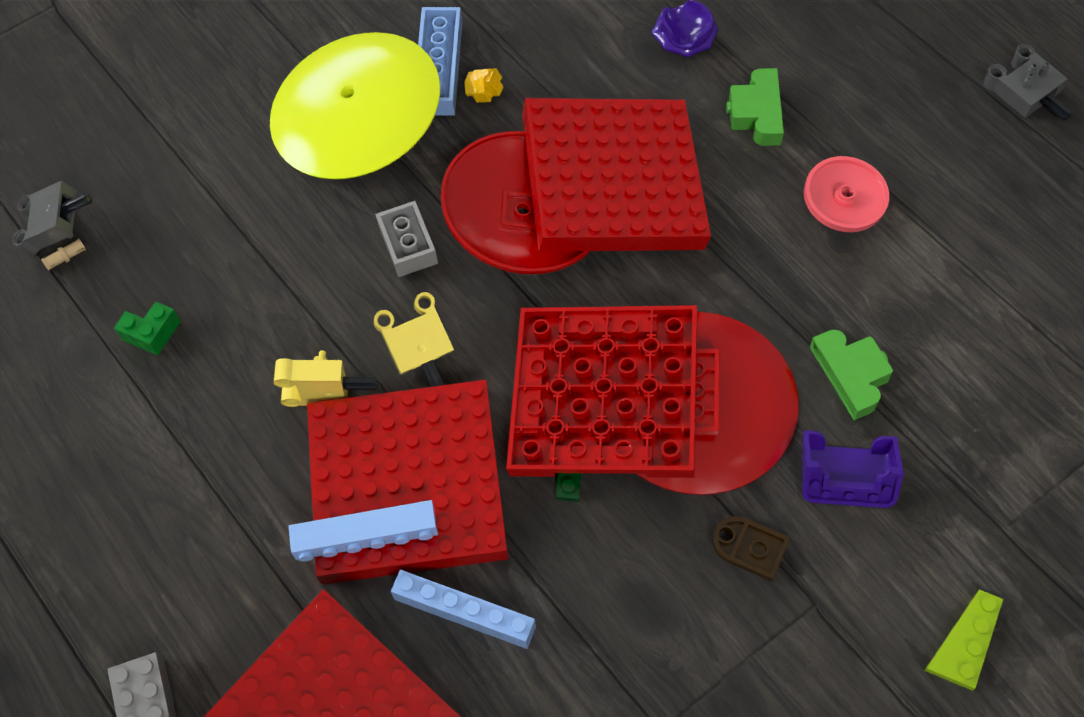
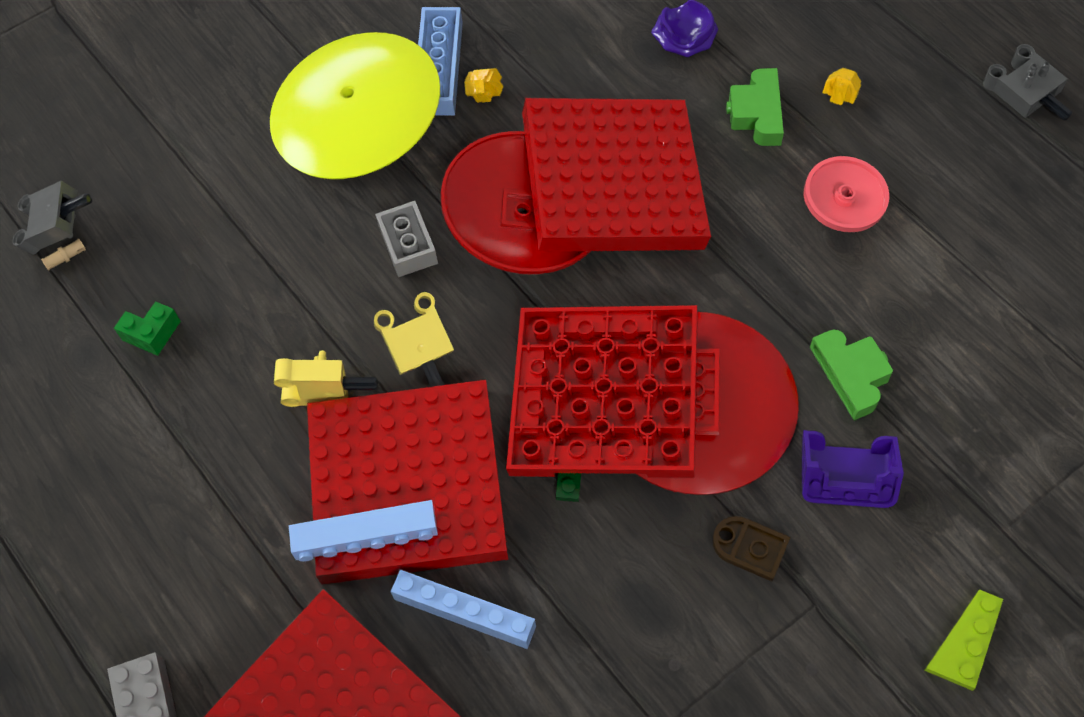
none -> yellow hair [822,68,861,105]

